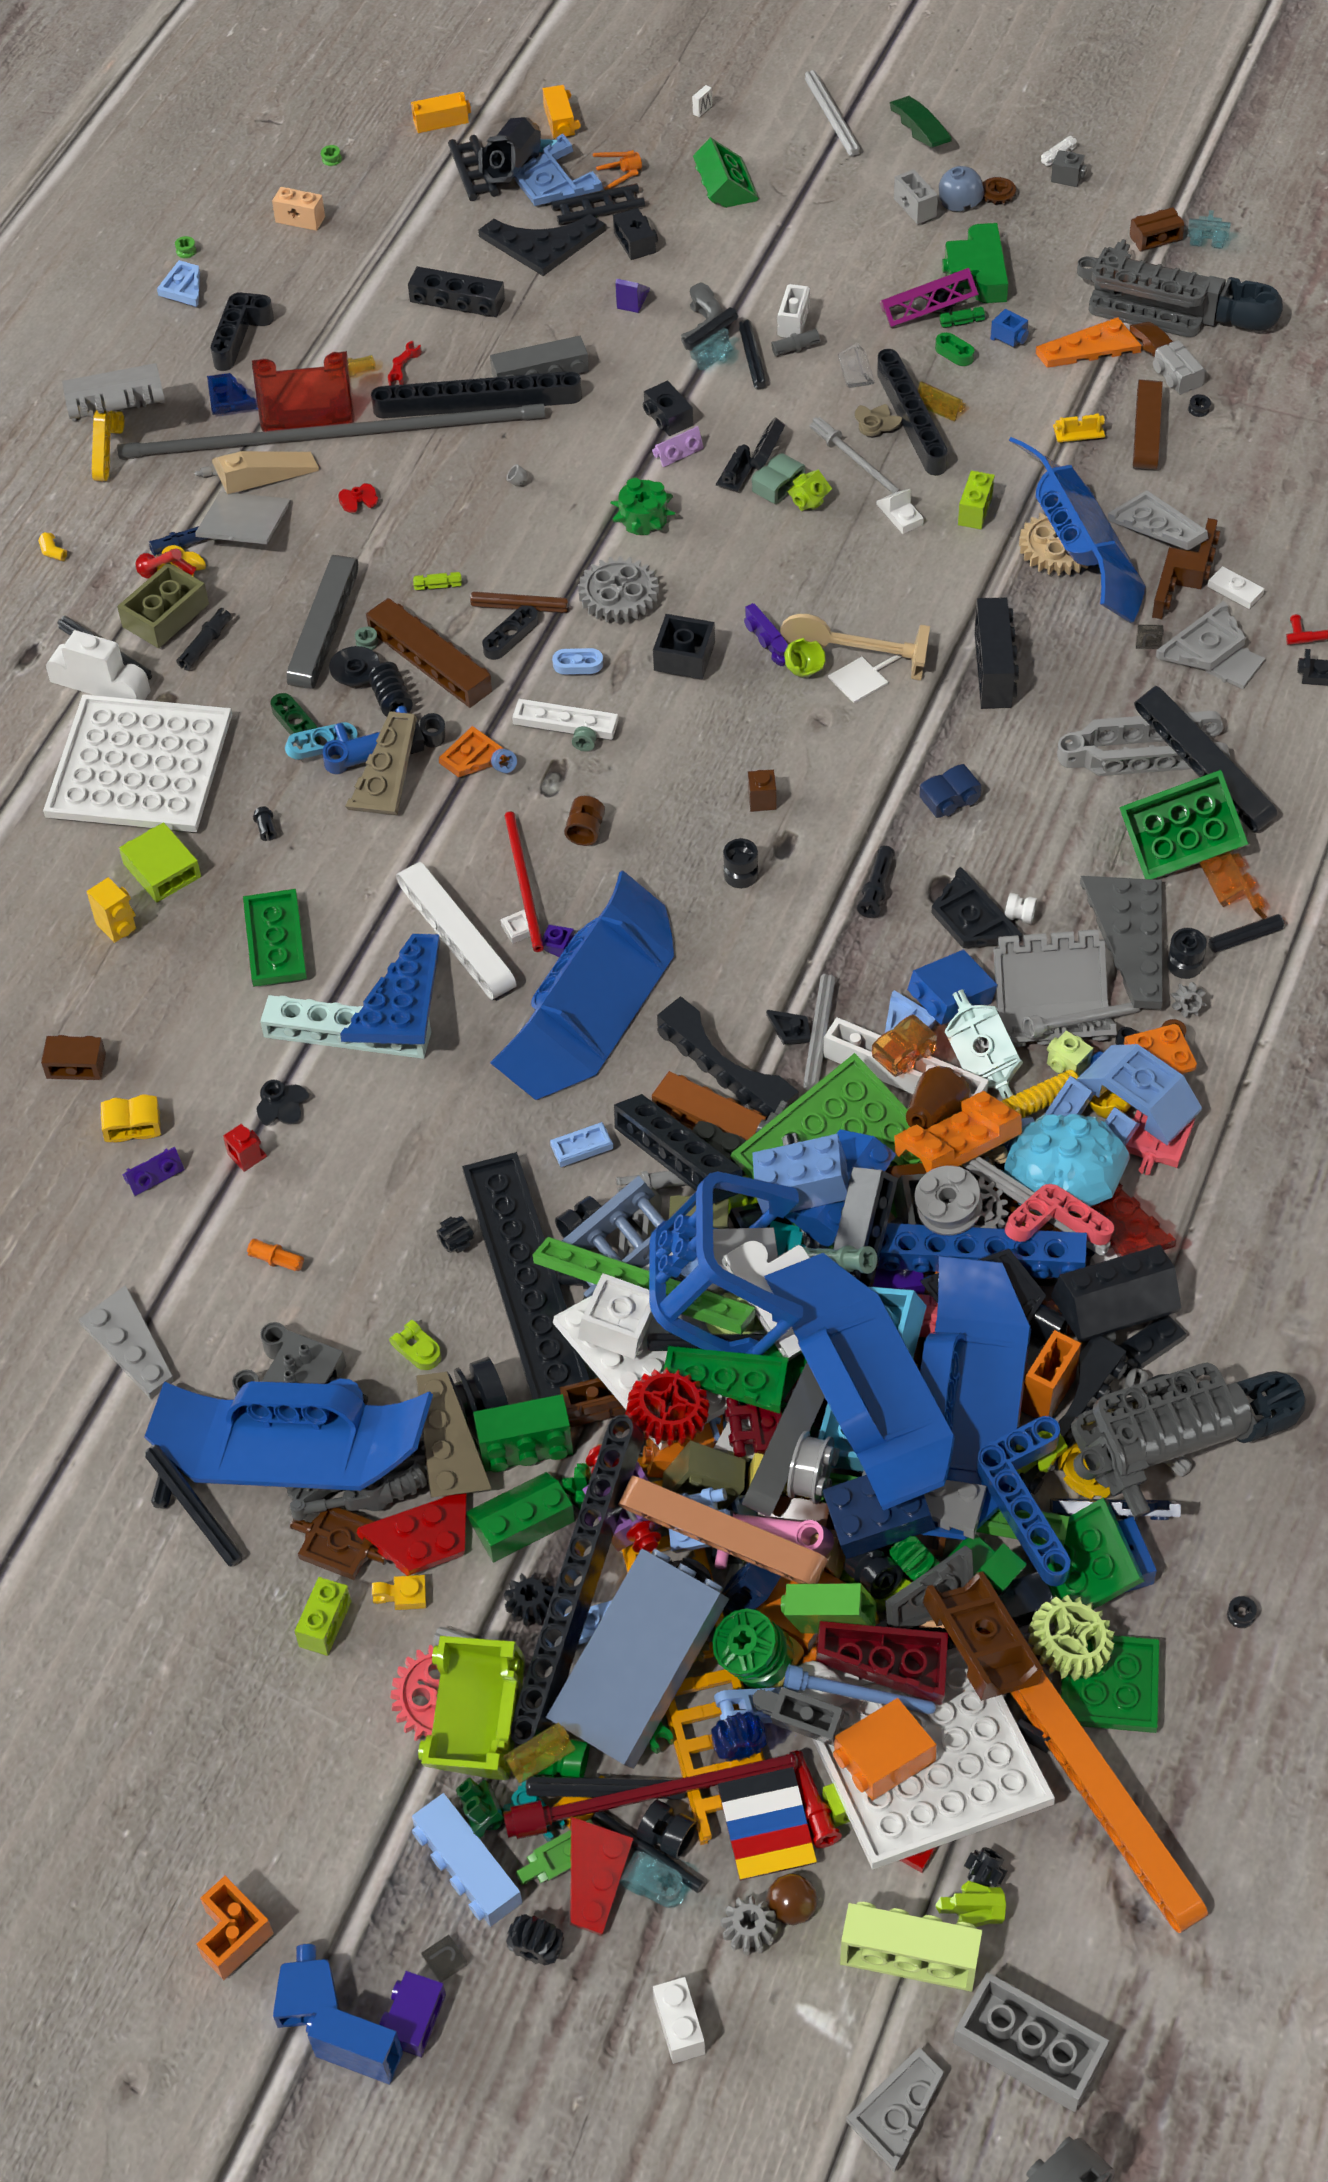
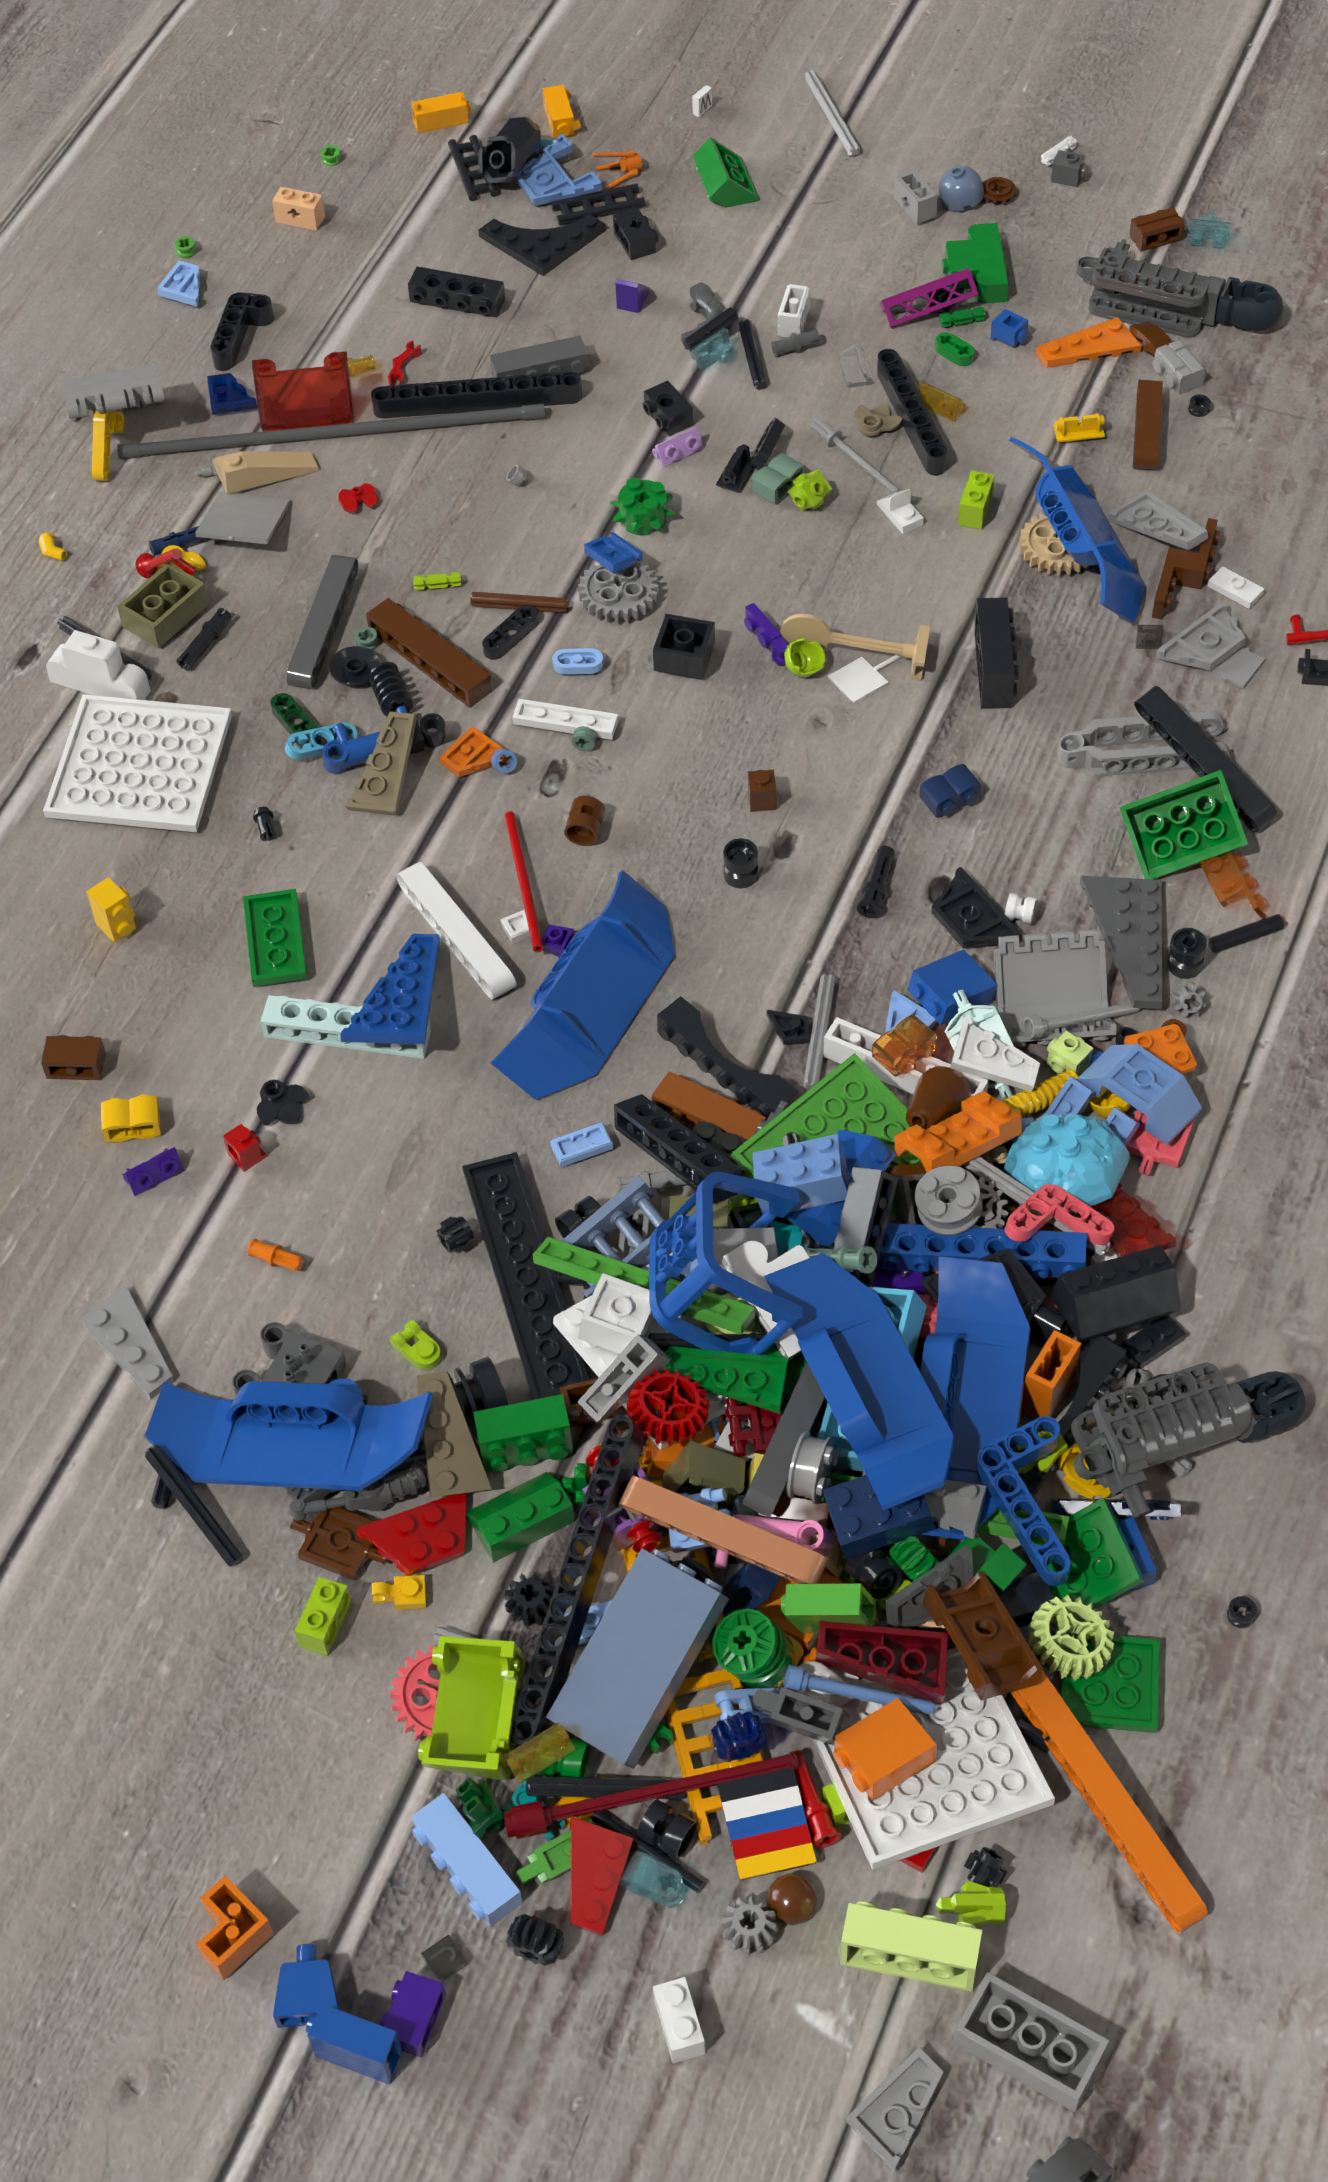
lime brick [119,822,201,903] -> none
dark green slope [890,96,952,148] -> none
none -> light grey slope [578,1334,671,1423]
none -> blue plate [584,532,643,573]
none -> white wing [950,1016,1040,1092]

